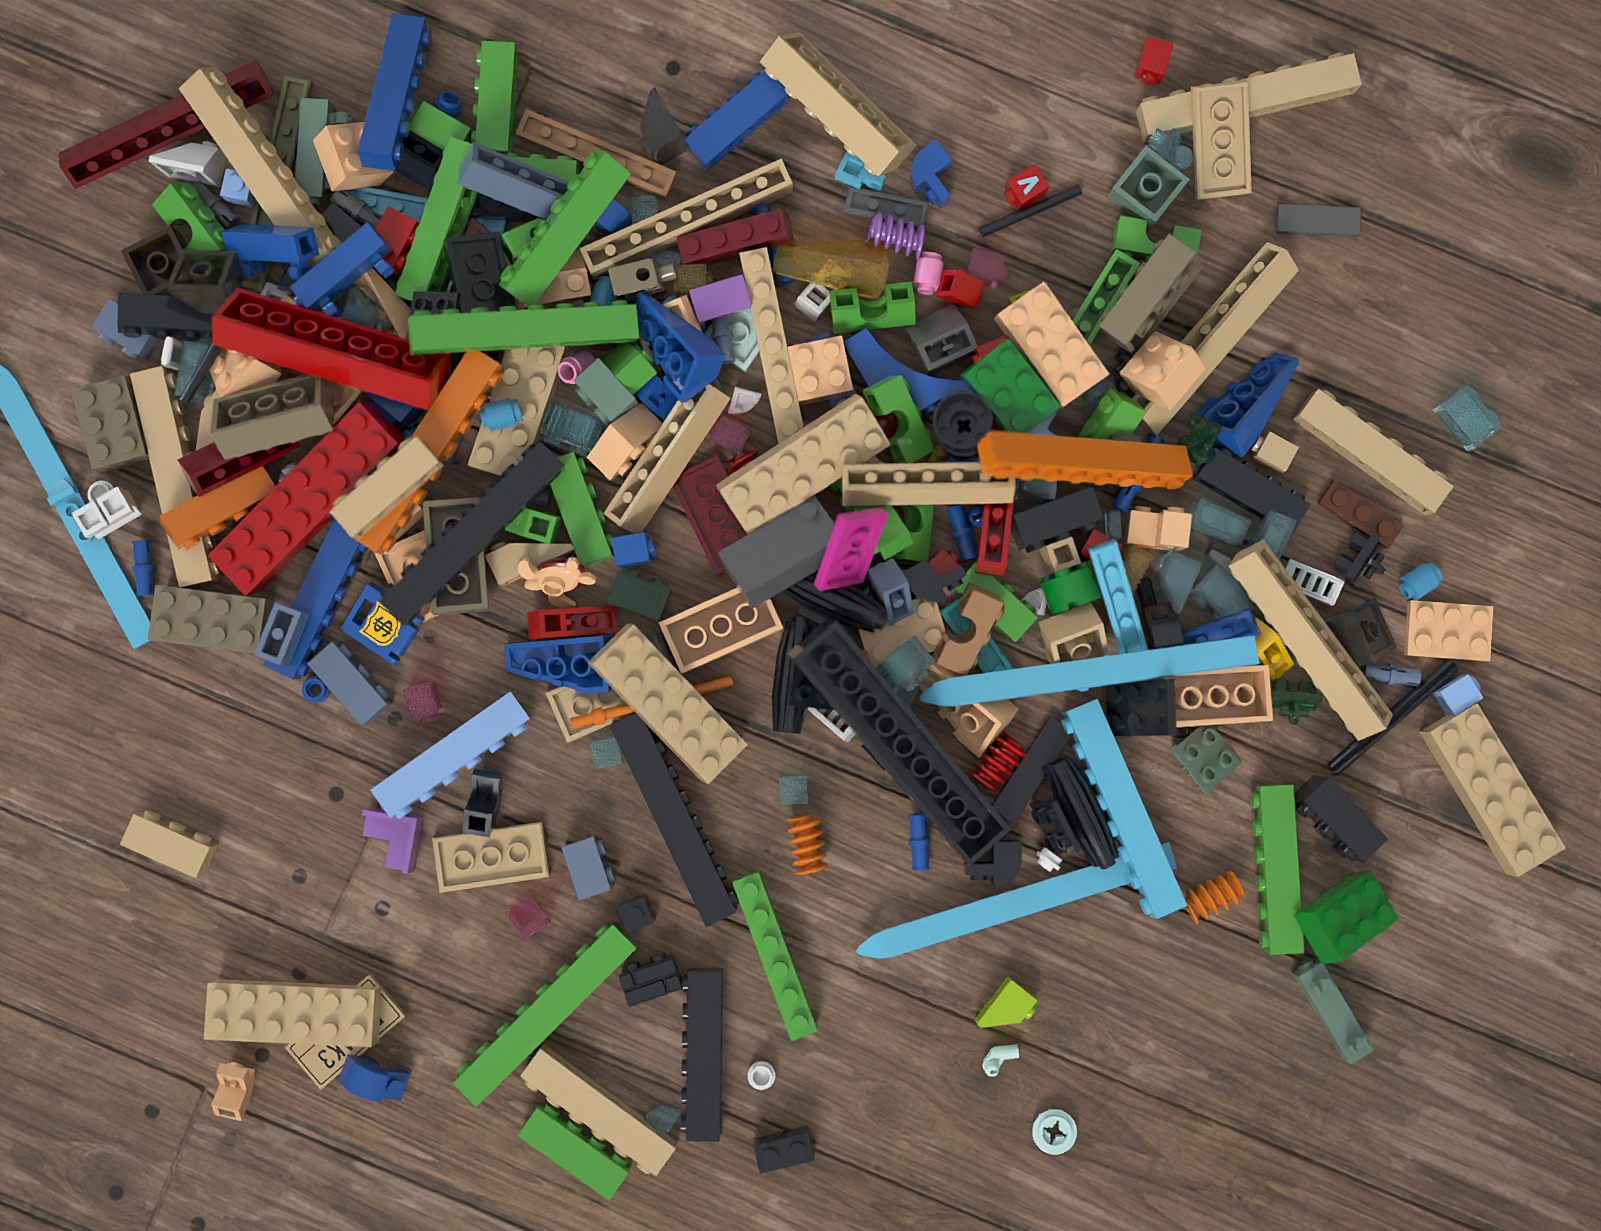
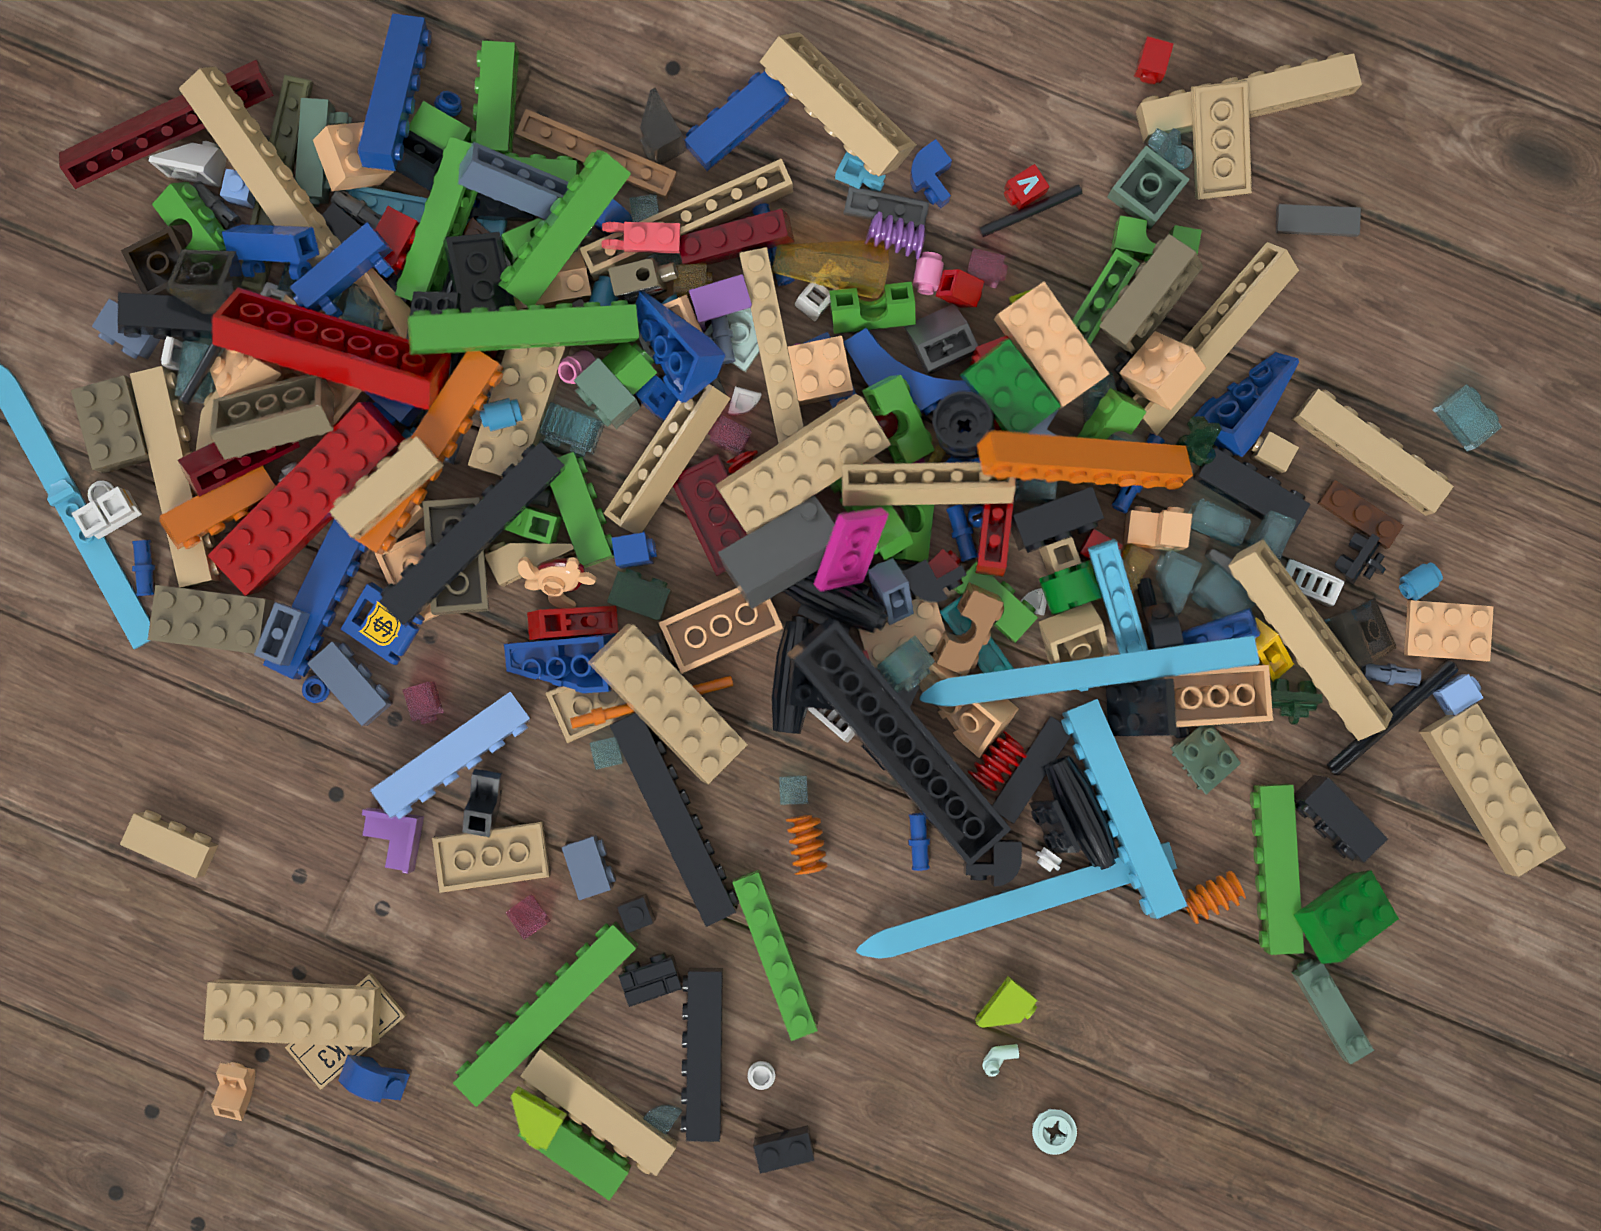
light nougat brick [587,402,663,480] -> none
clear light blue tile [1105,510,1122,540] -> none
none -> lime slope [511,1086,566,1150]
none -> coral hinge [602,222,681,253]

